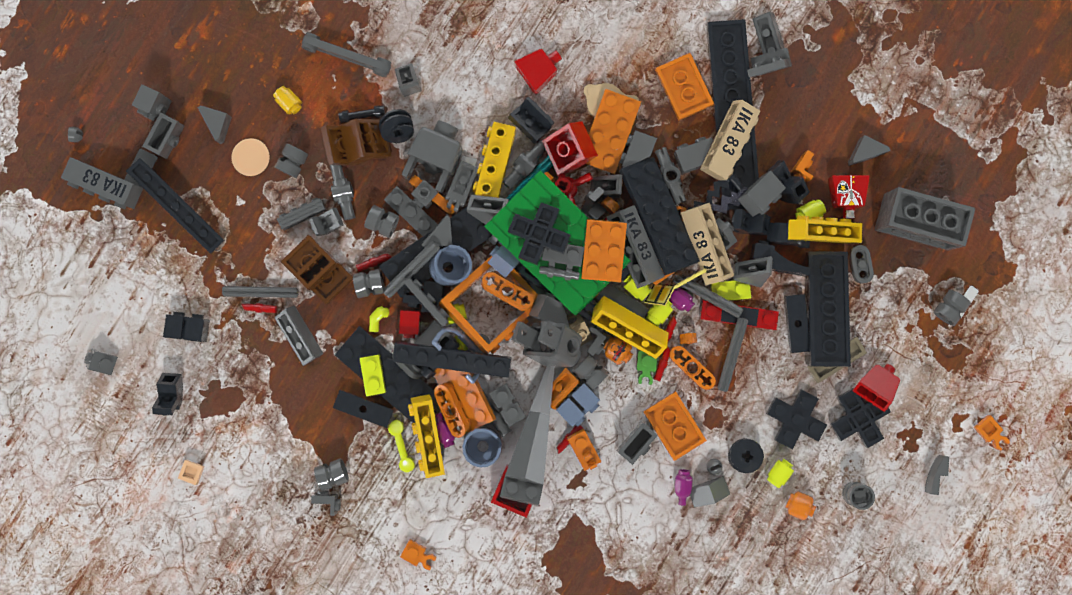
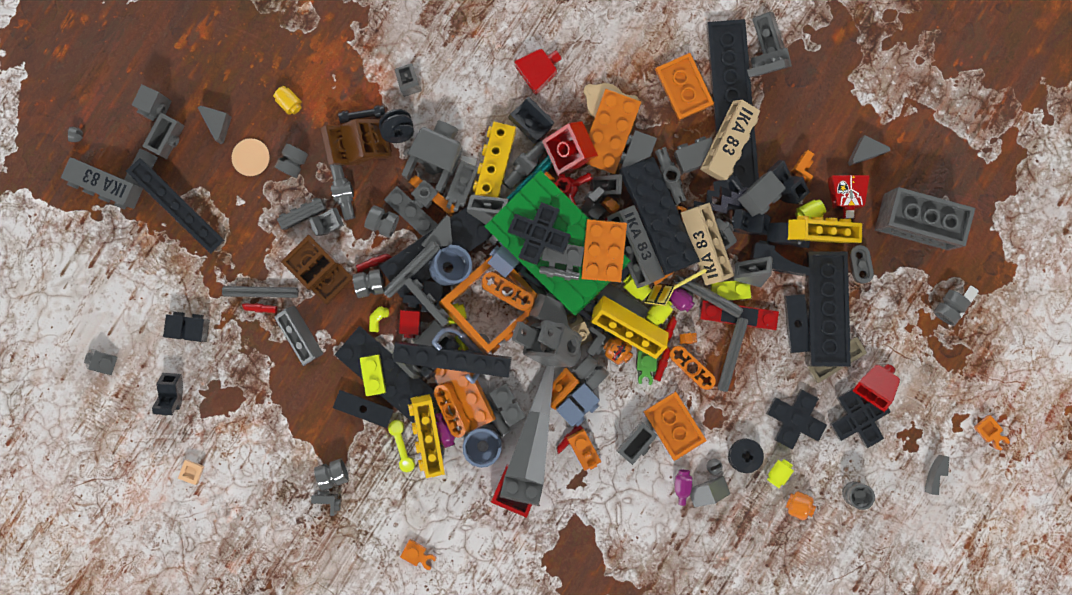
dark grey piece [301,32,392,78] -> none

